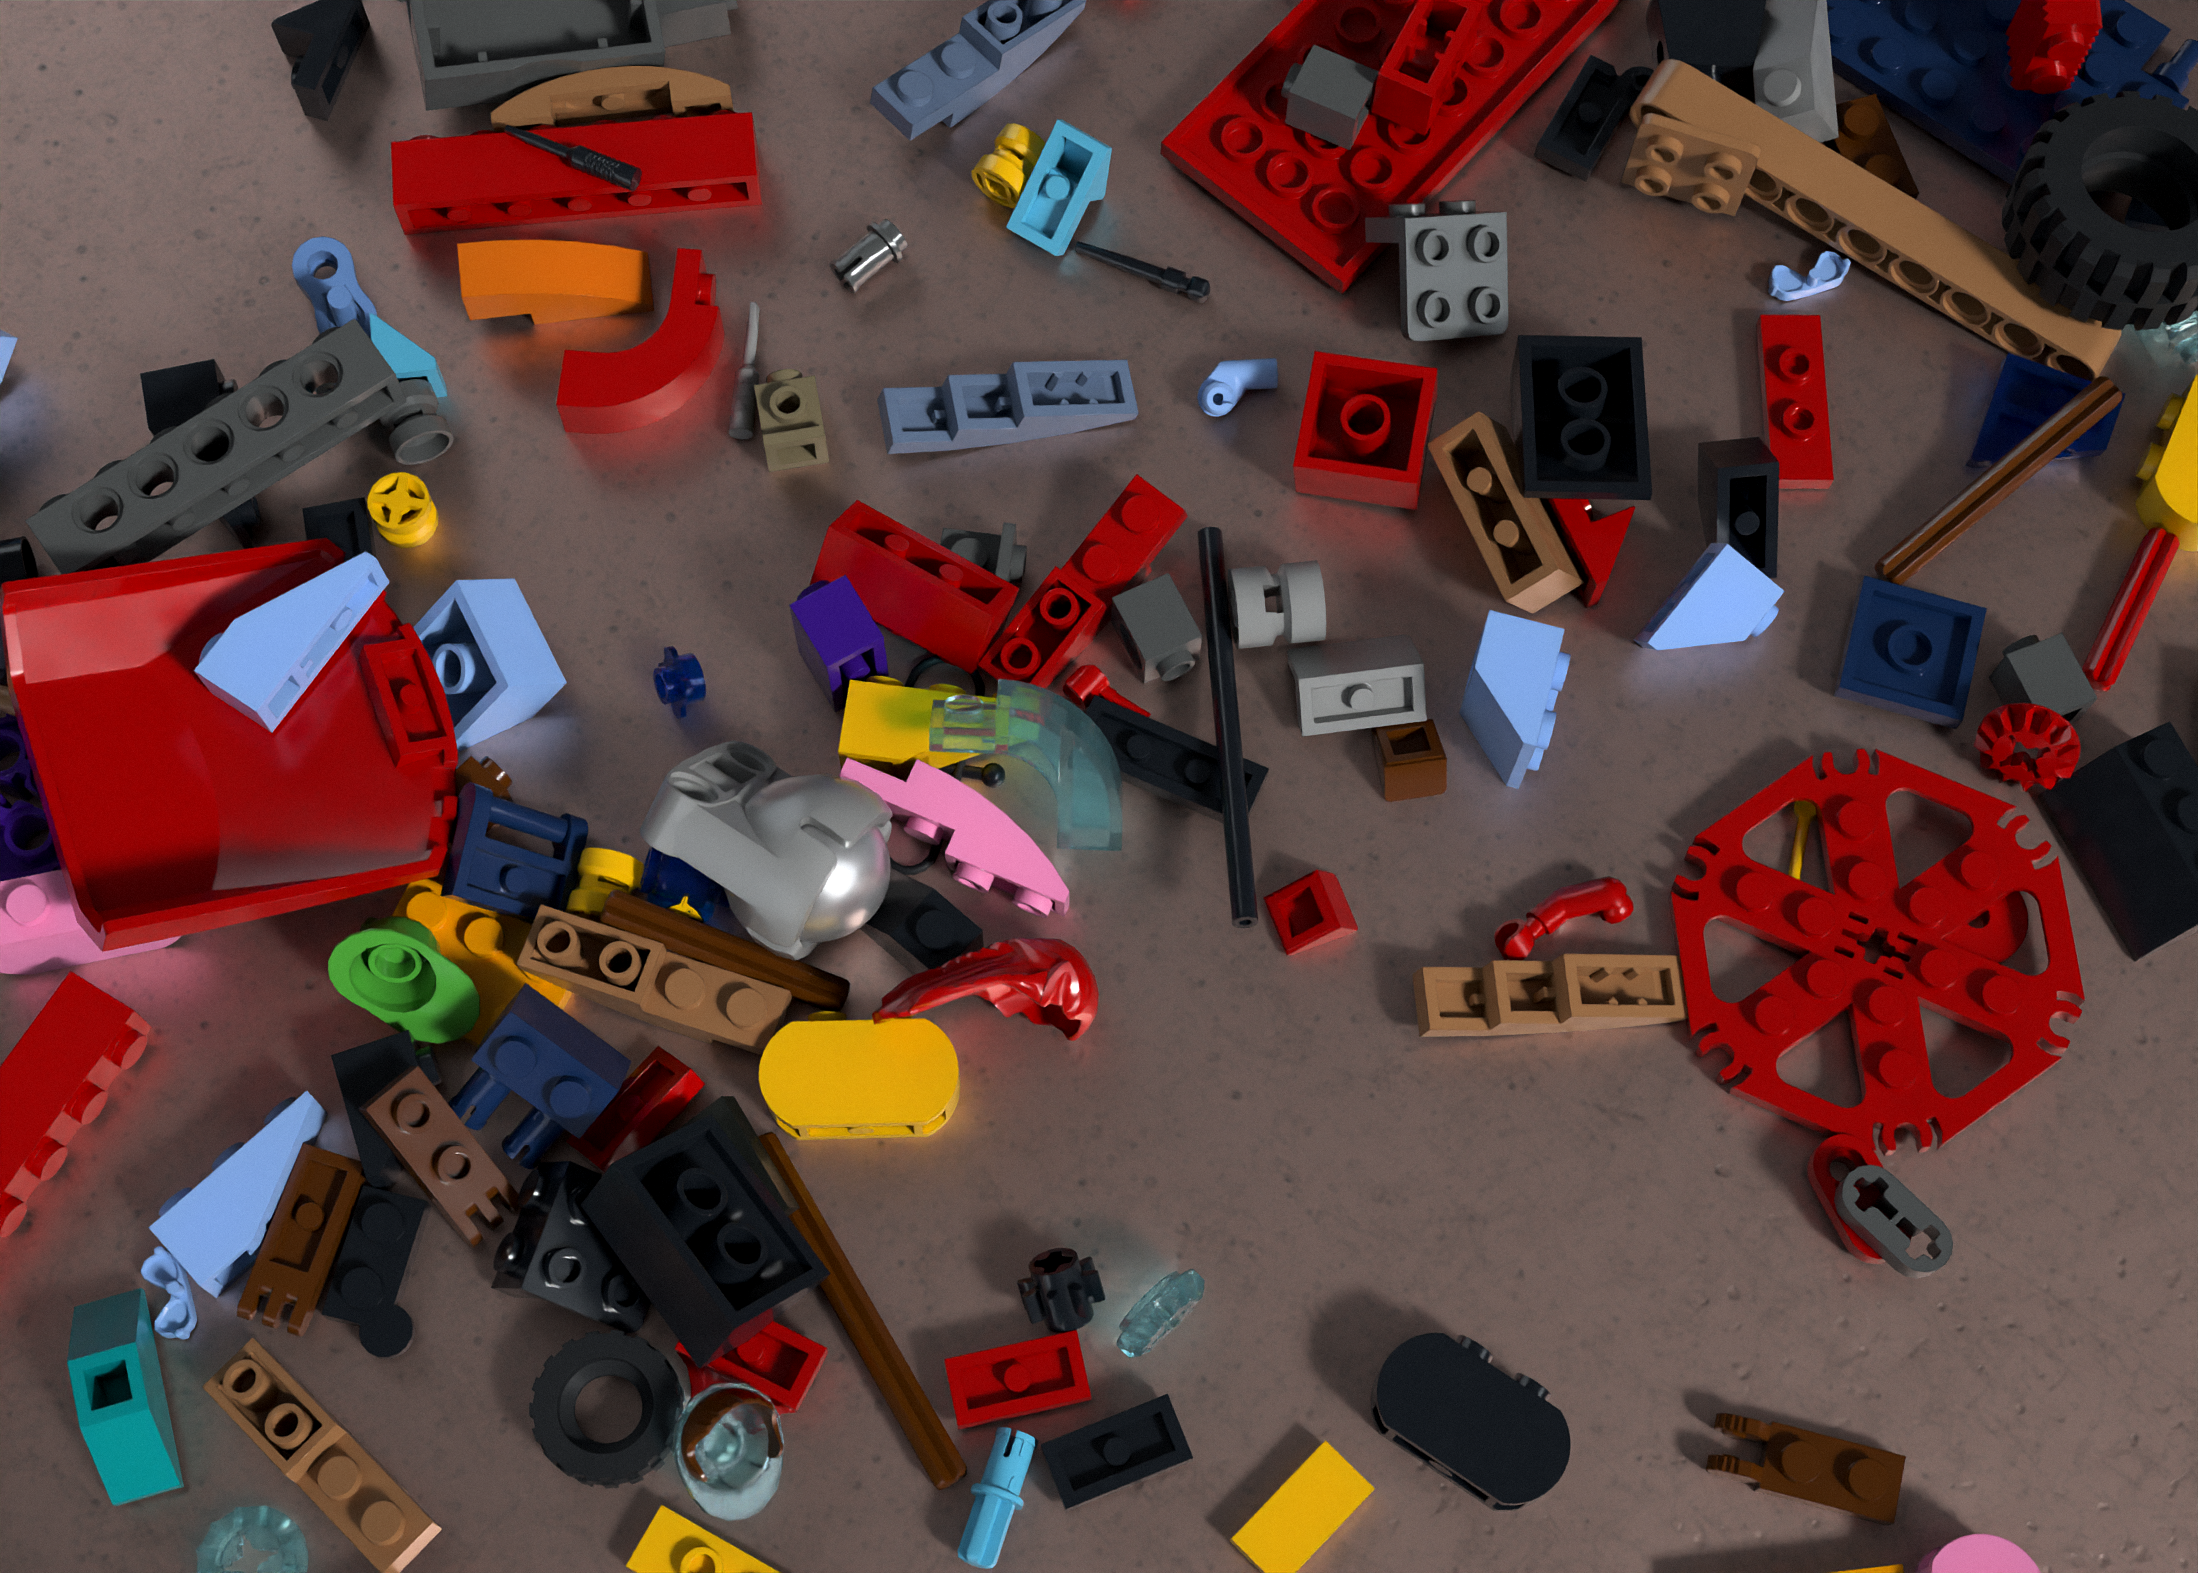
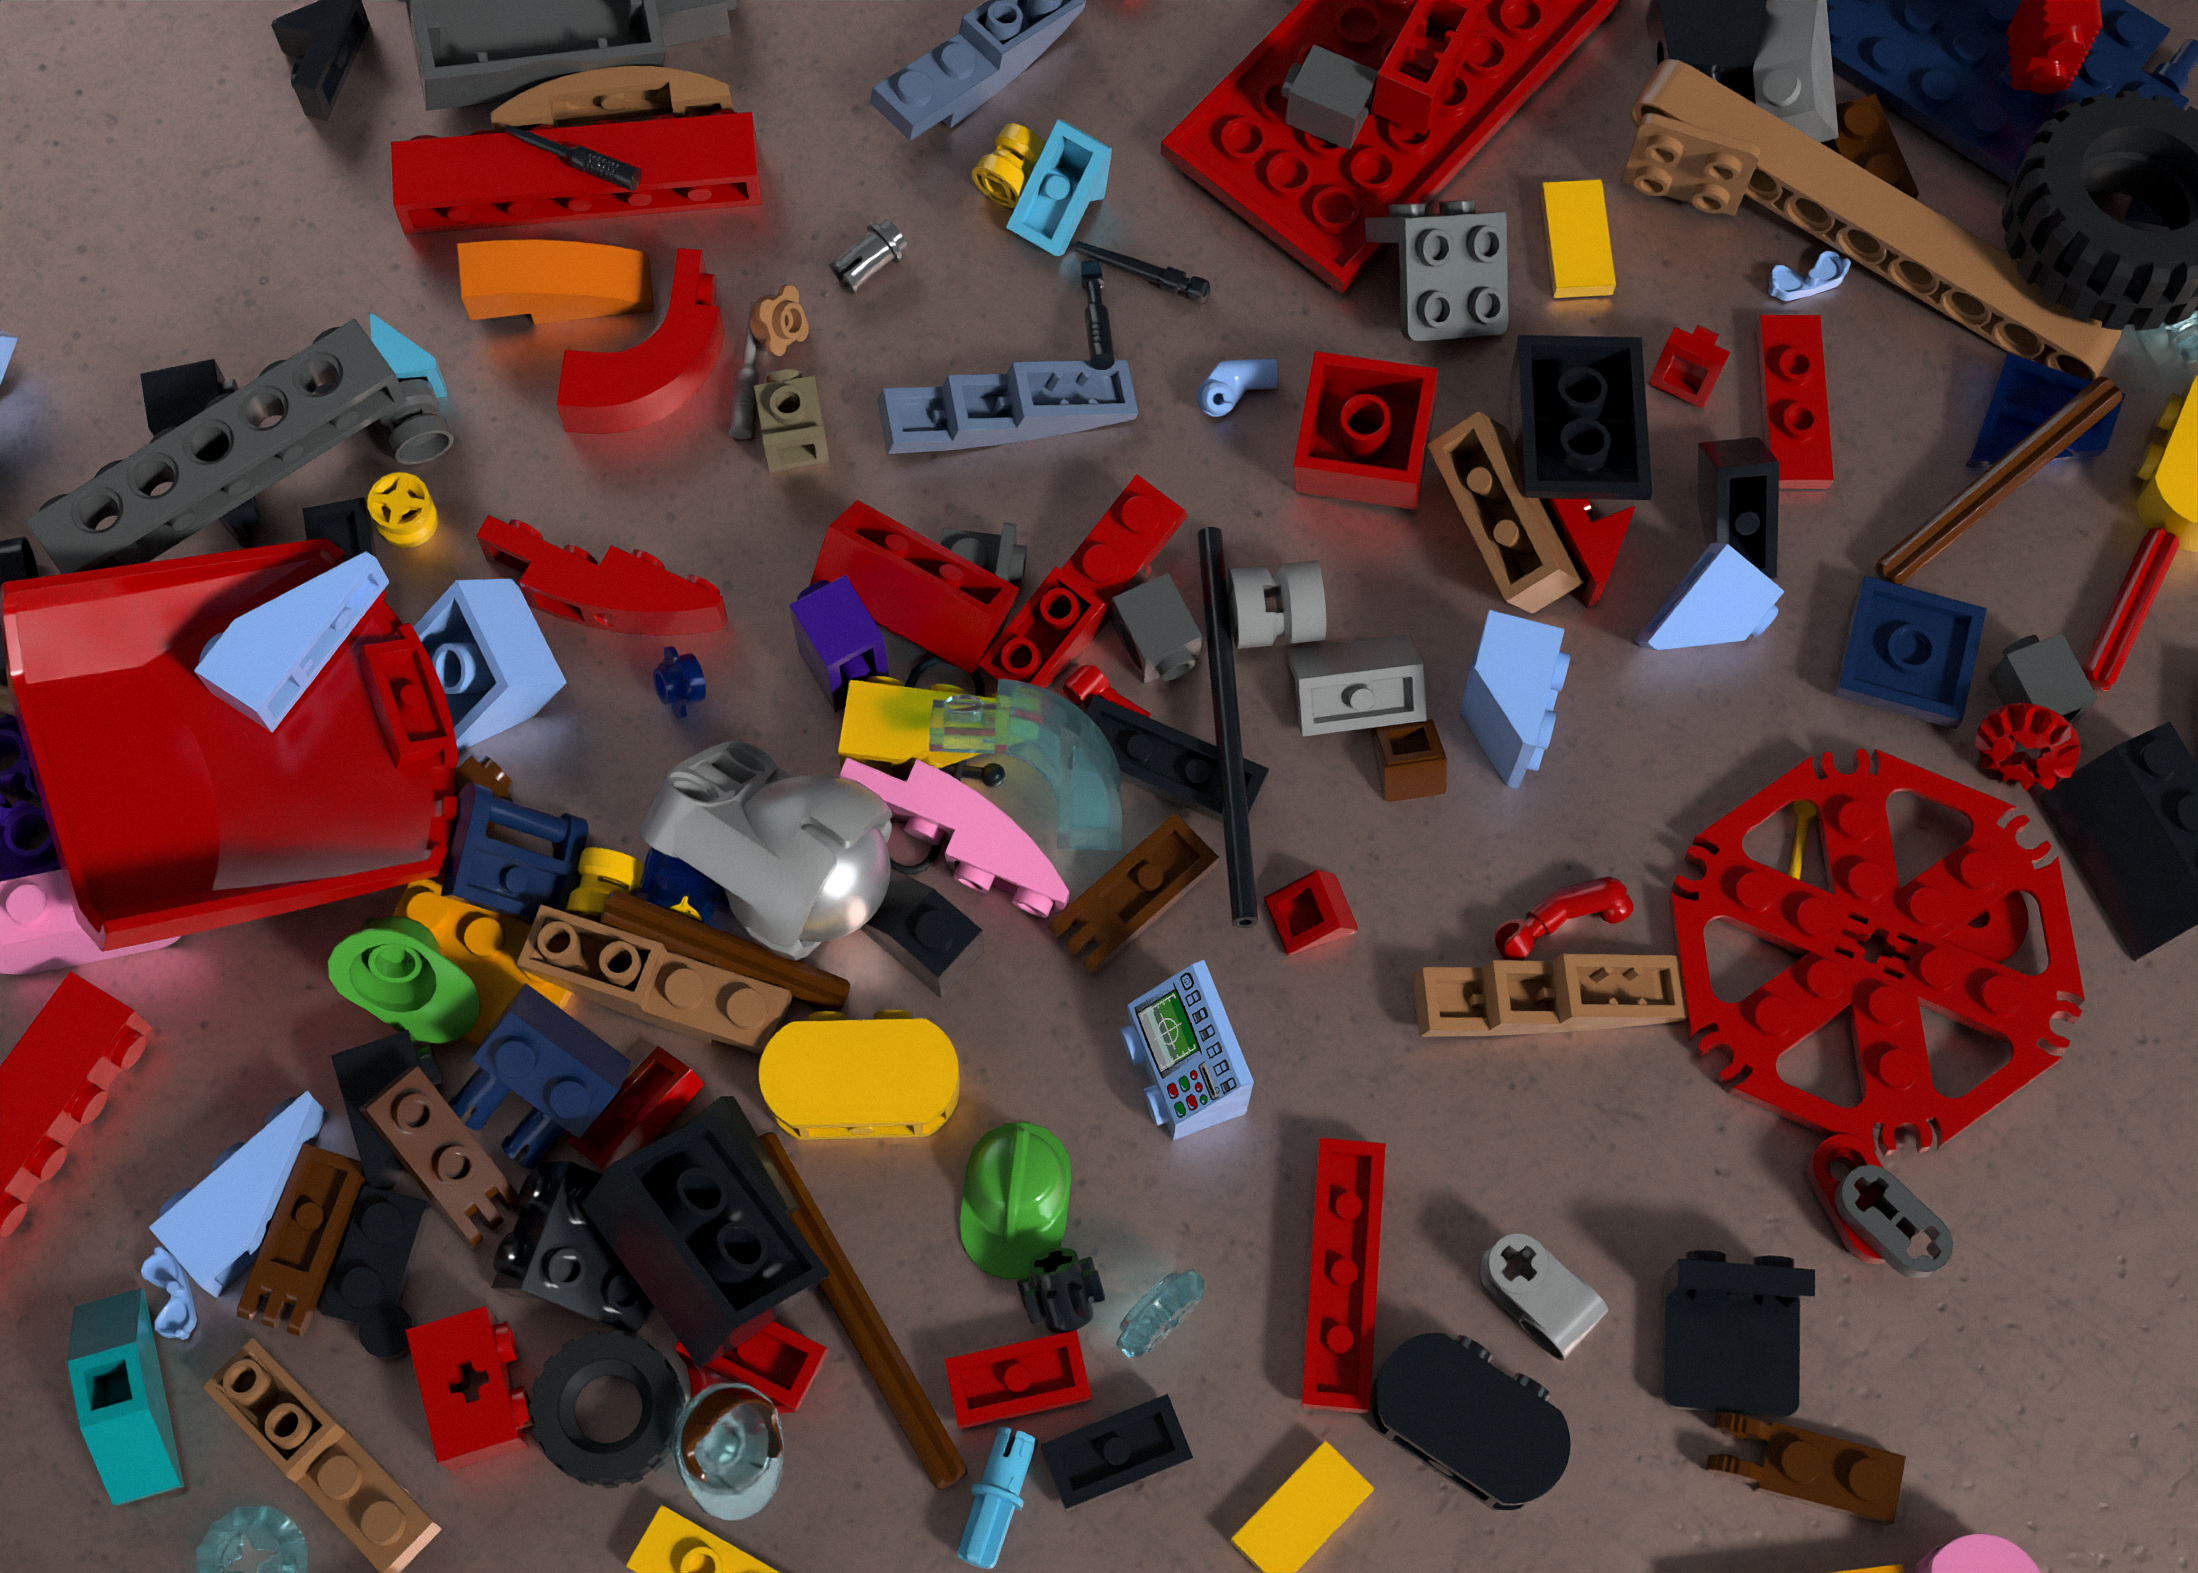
medium blue piece [292,236,378,340] -> none
red hair [872,937,1099,1041] -> none
black hinge [1534,55,1654,182] -> none
none -> red brick [406,1306,534,1471]
none -> red slope [476,515,728,636]
none -> medium nougat plate [750,285,809,356]
none -> bright green piece [960,1122,1072,1280]
none -> reddish brown hinge [1048,812,1219,975]
none -> black piece [1081,260,1115,370]
none -> light blue slope [1119,960,1254,1140]
none -> red plate [1300,1138,1386,1414]
none -> light grey piece [1478,1233,1608,1361]
none -> yellow tile [1540,179,1616,298]
none -> red tile [1648,324,1730,409]
none -> black bracket [1662,1250,1815,1417]

